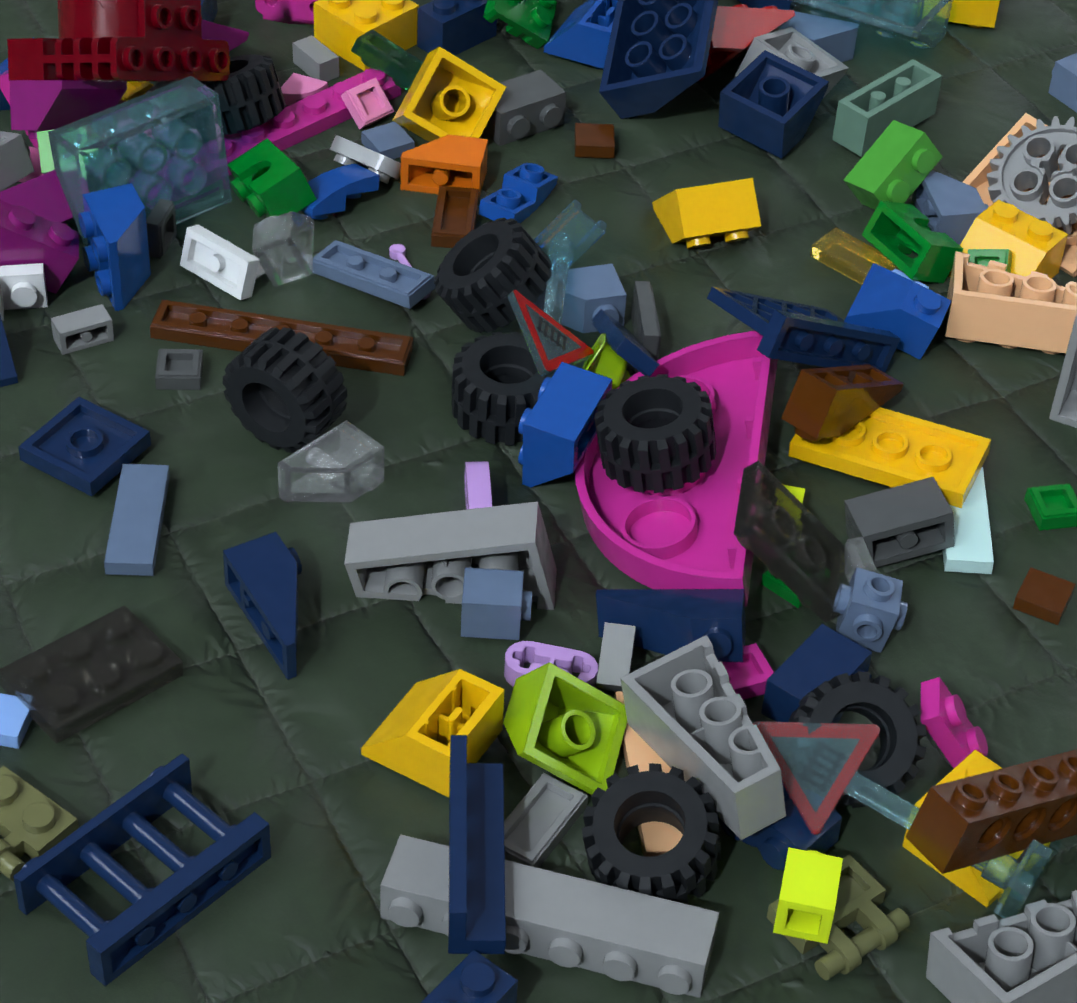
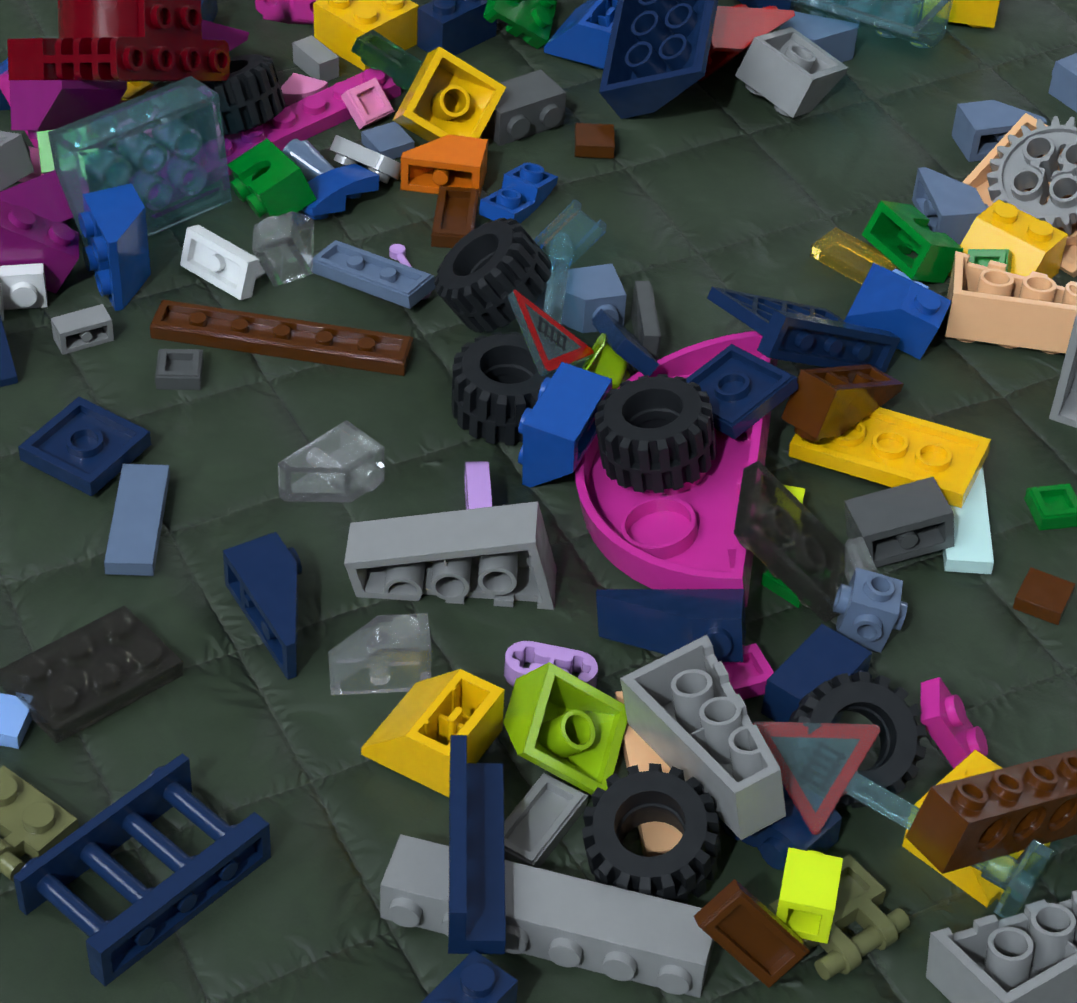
dark grey tile [146,199,177,258] -> none
black tyre [223,327,348,453] -> none
sand blue brick [461,567,532,640] -> none
light grey piece [596,622,636,691] -> none
yellow slope [652,178,761,249] -> none
dark blue slope [718,50,829,159] -> none
sand green brick [832,59,942,157] -> none
bright green brick [843,120,943,210] -> none
none -> sand blue cone [282,138,335,182]
none -> clear slope [328,613,432,695]
none -> dark blue tile [686,344,798,439]
none -> reddish brown tile [694,879,810,988]
none -> sand blue slope [951,100,1047,162]

